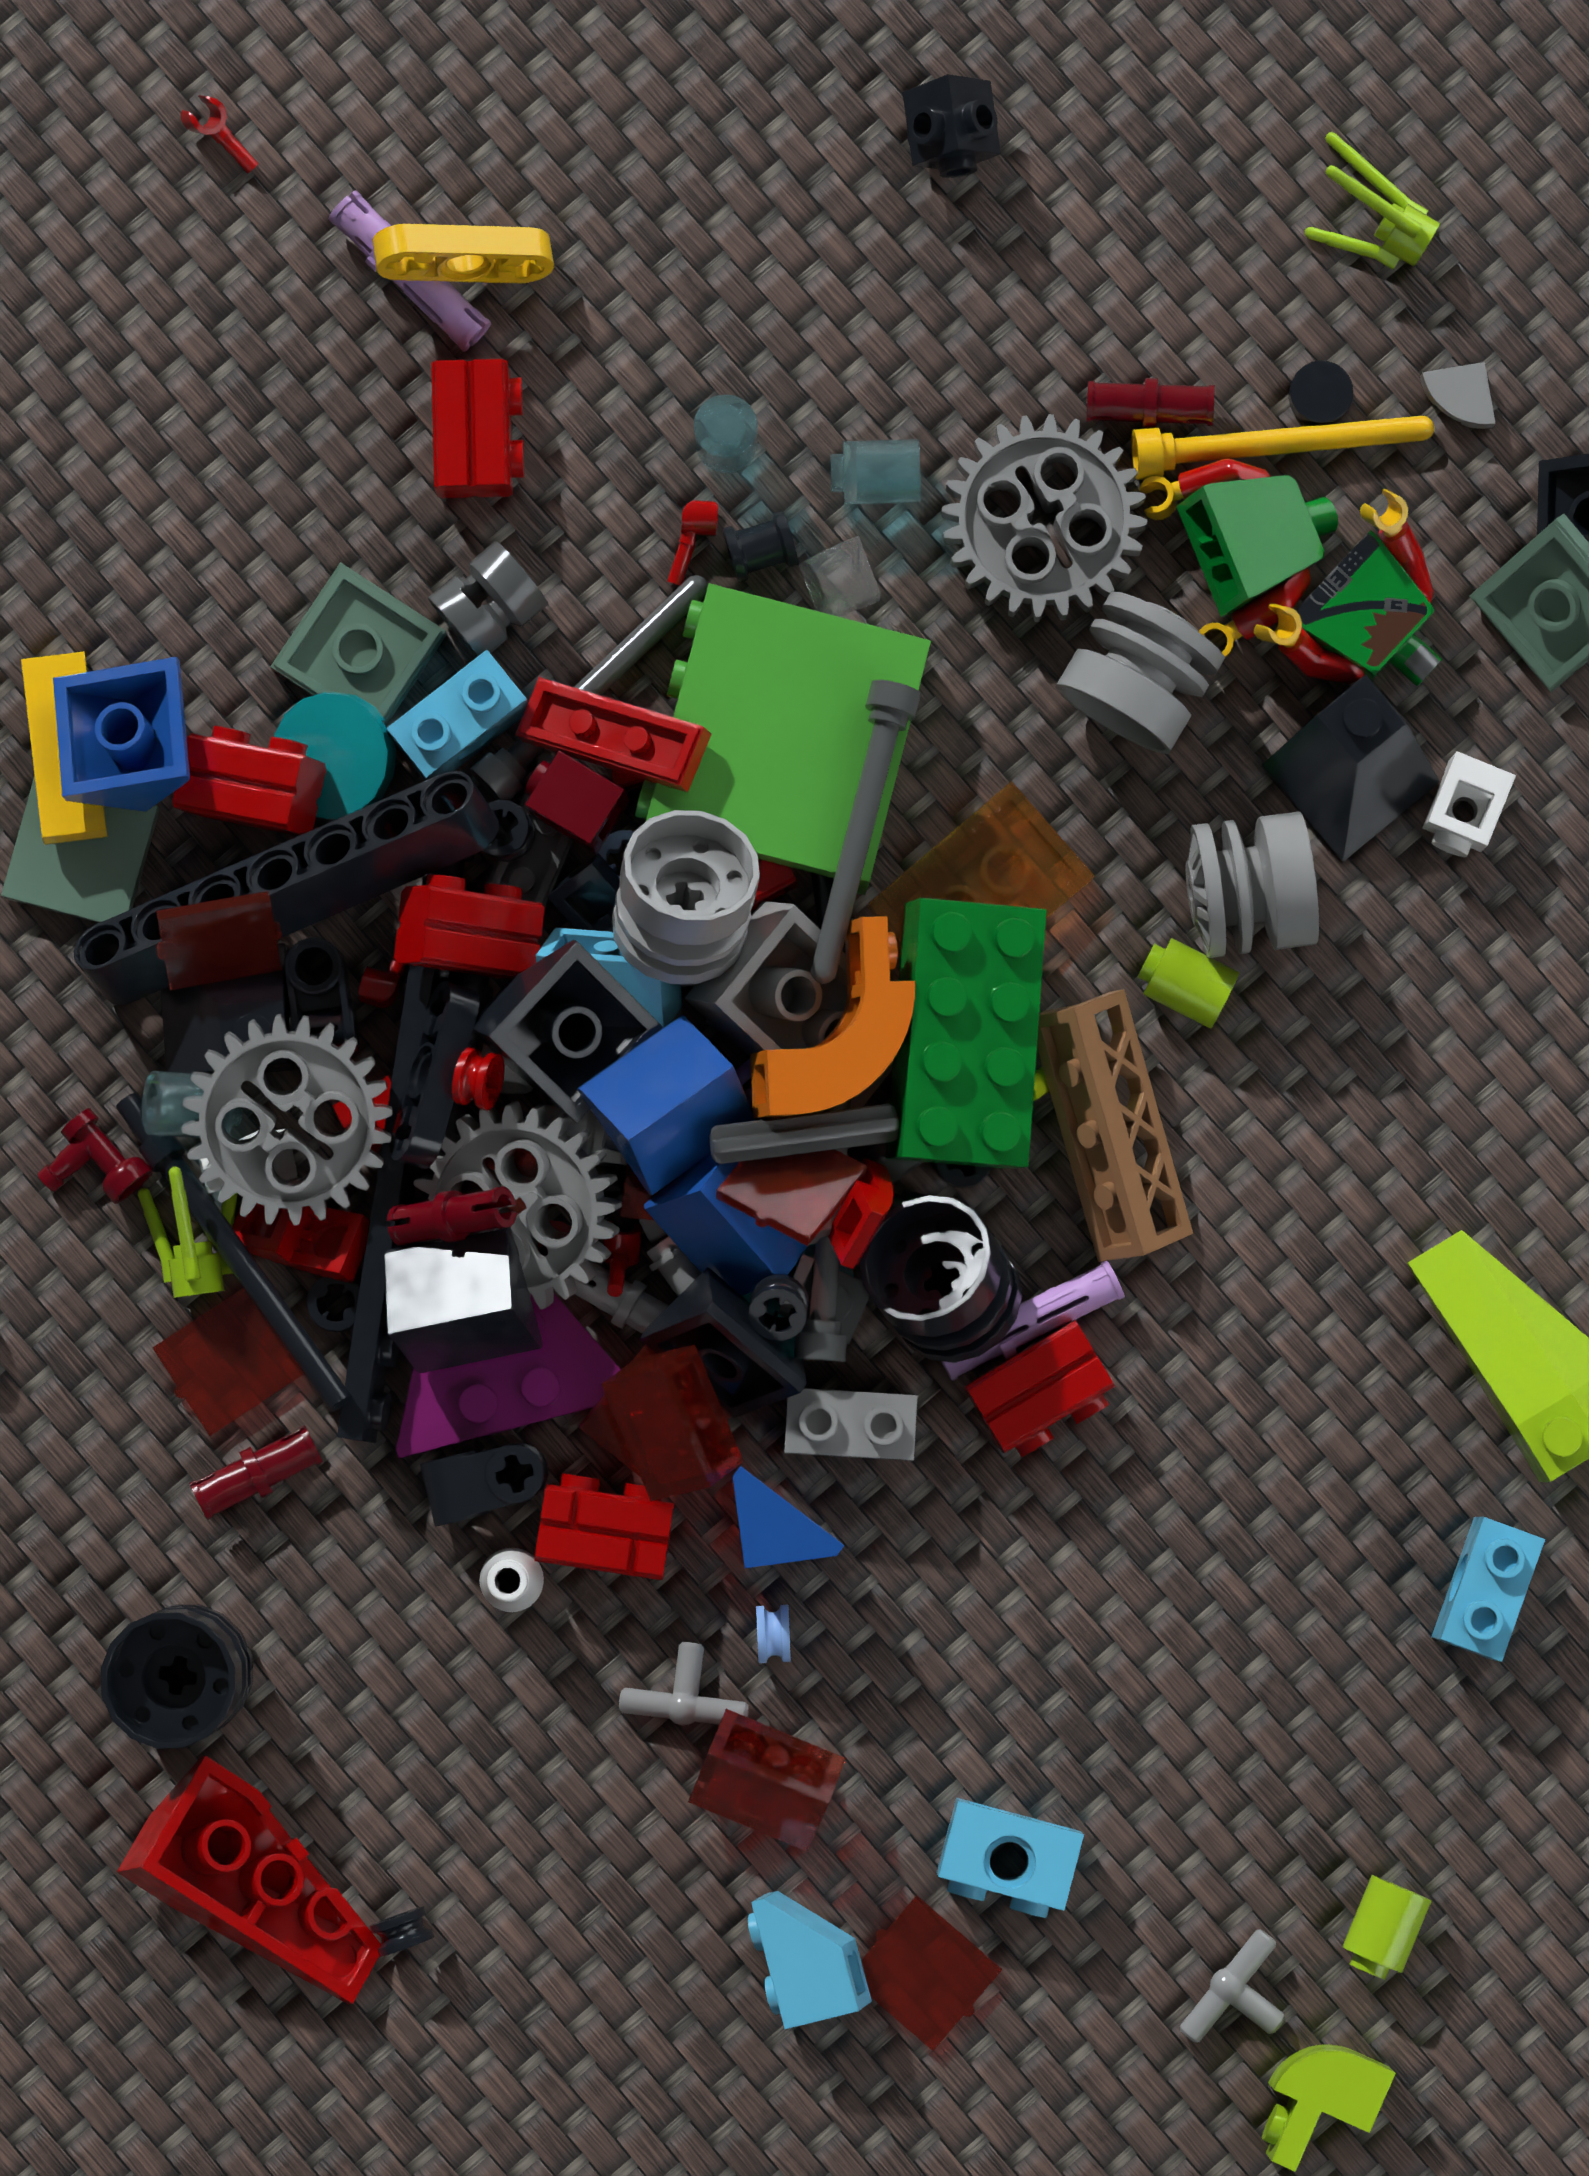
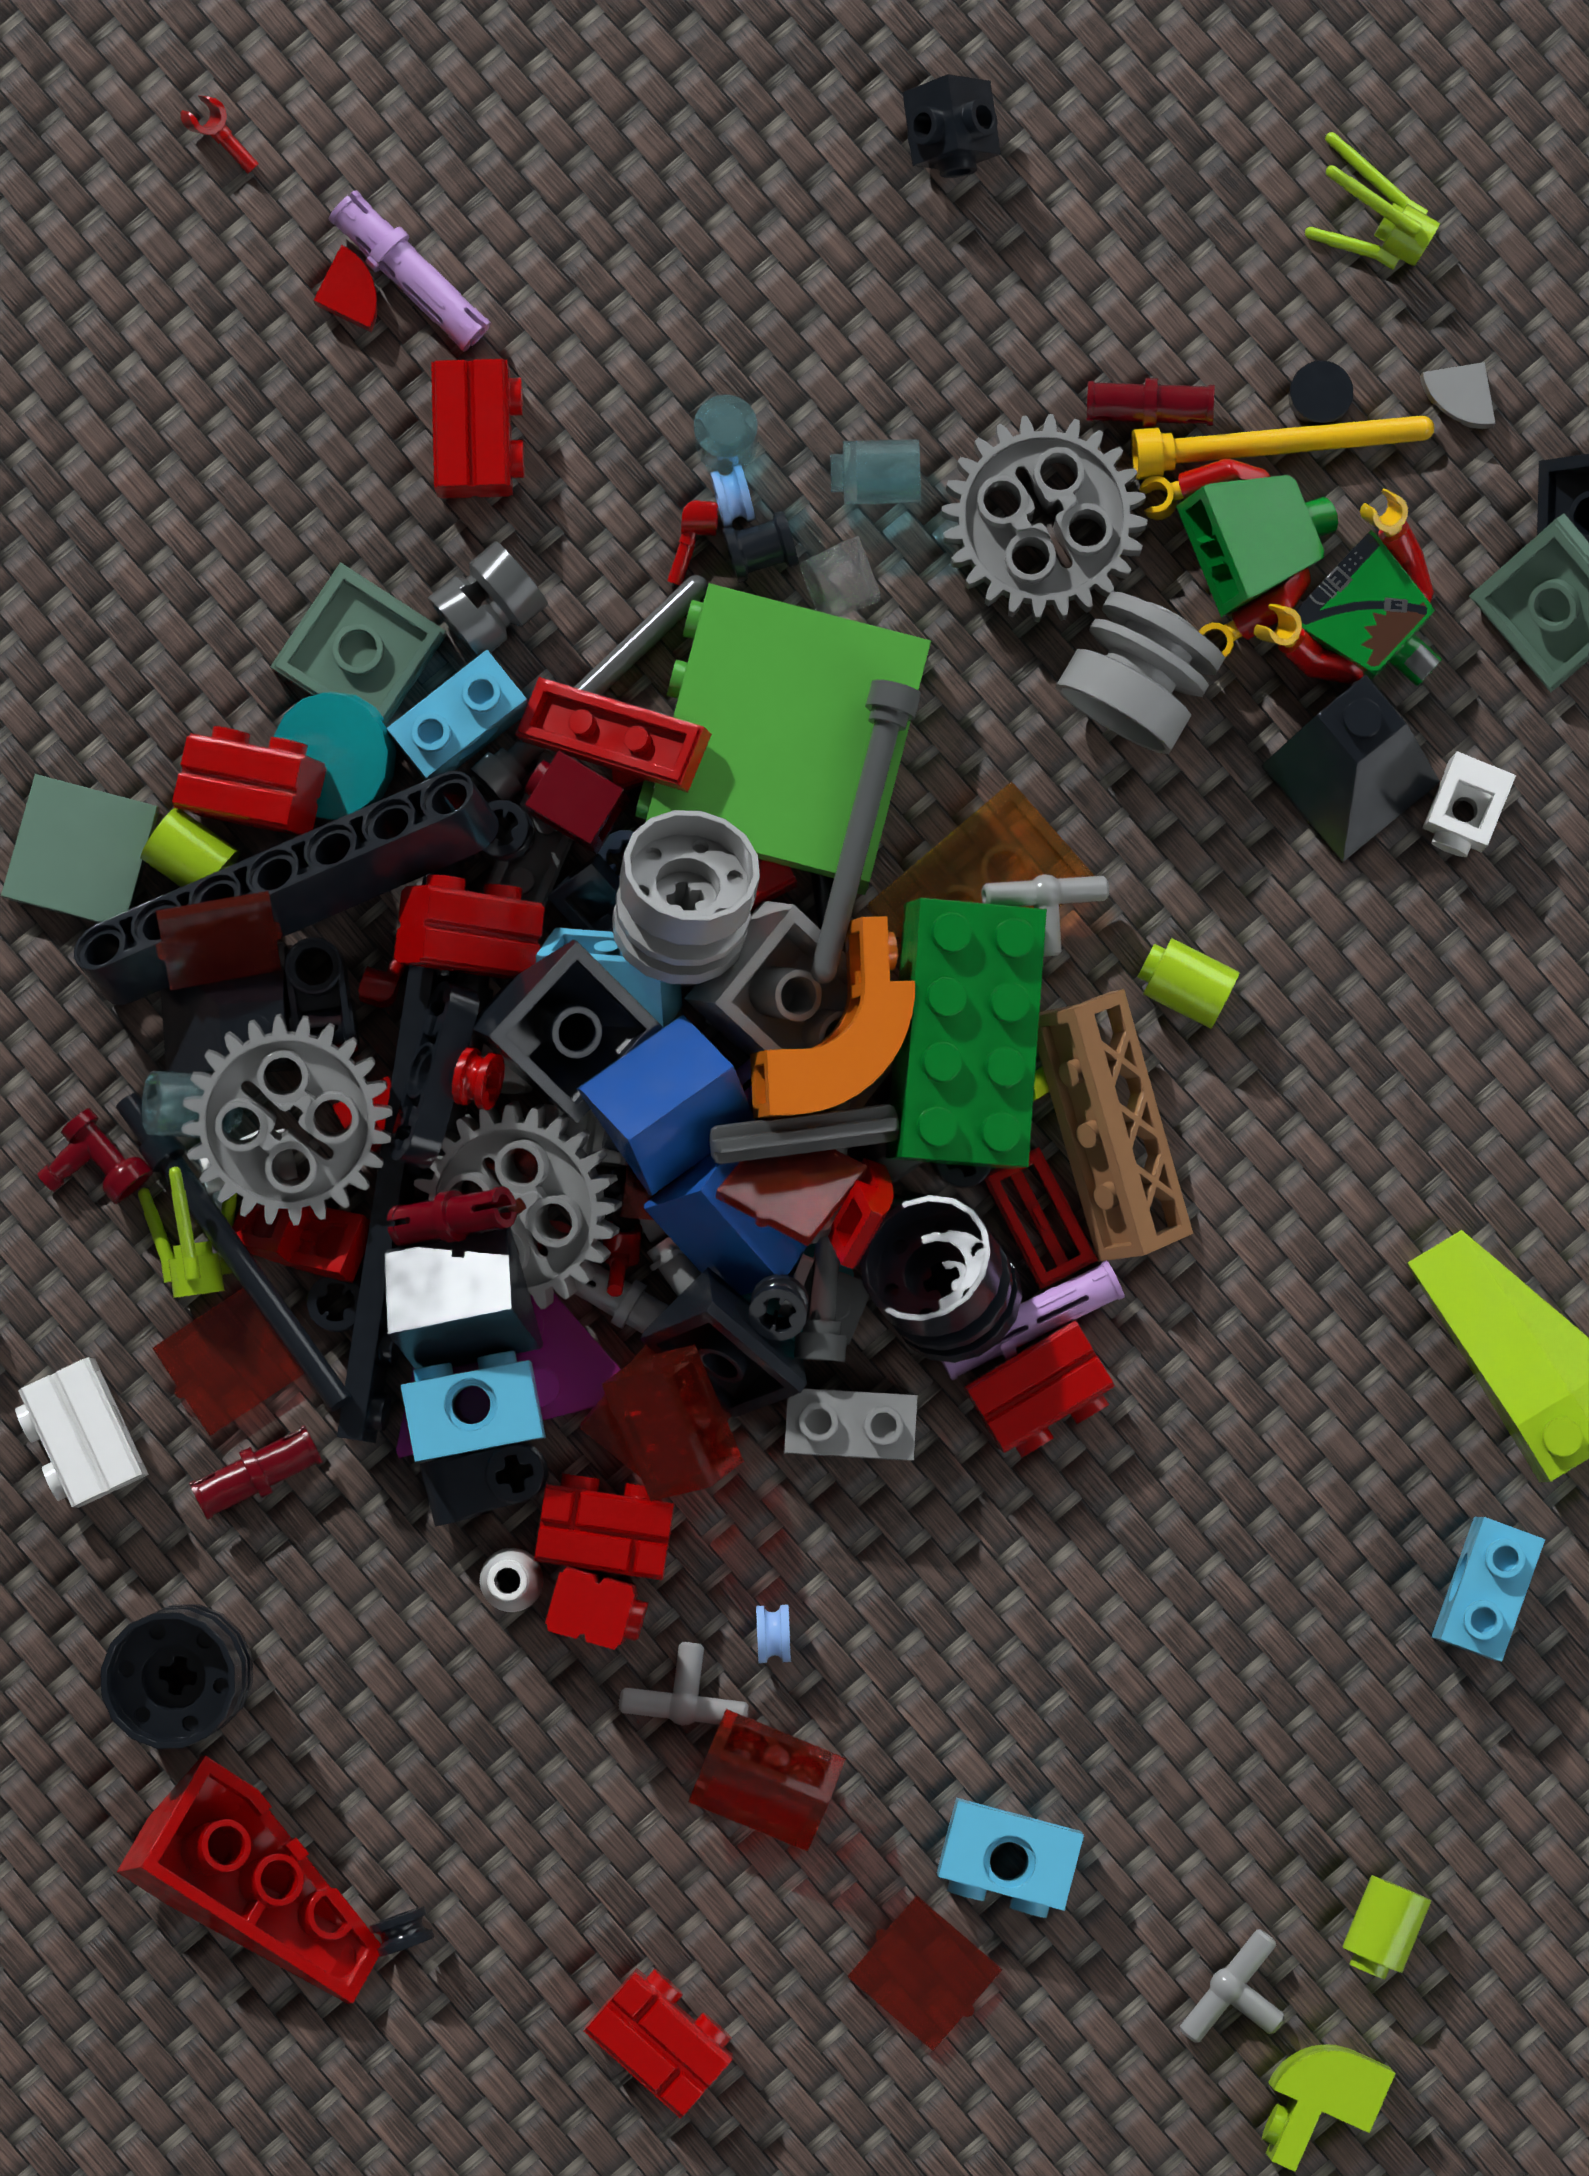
yellow tile [21,652,108,845] -> none
blue slope [53,657,190,812] -> none
yellow beam [372,224,554,283] -> none
blue slope [733,1466,845,1568] -> none
medium azure slope [748,1891,872,2029] -> none
light grey wheel [1186,812,1319,958] -> none
none -> white brick [15,1357,149,1508]
none -> lime brick [140,808,240,887]
none -> red tile [313,245,378,333]
none -> medium azure brick [401,1351,546,1462]
none -> red brick [545,1567,649,1650]
none -> red brick [583,1968,733,2119]
none -> light blue bush [710,464,755,528]
none -> light grey piece [981,874,1109,957]
none -> red tile [983,1147,1098,1290]

